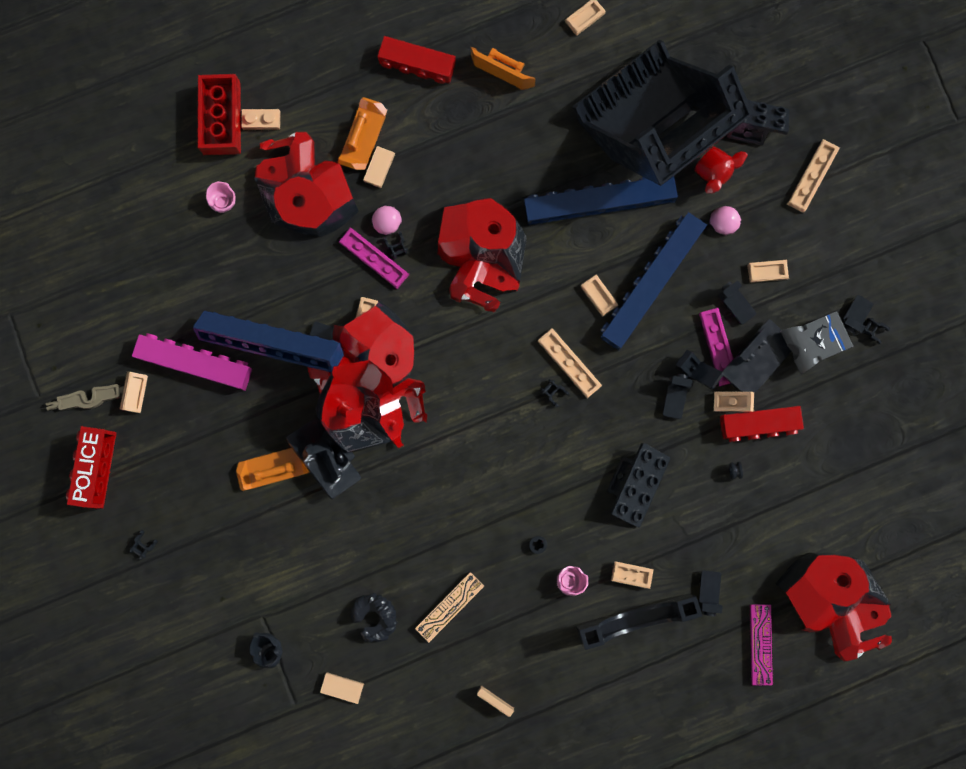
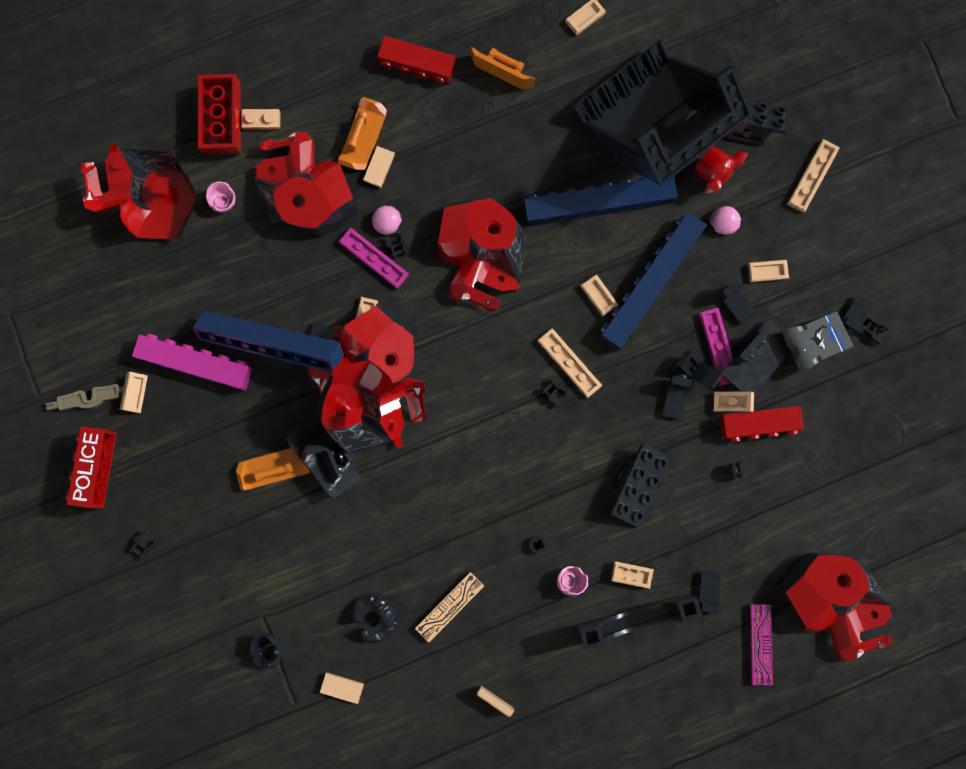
none -> red piece [81,144,196,239]

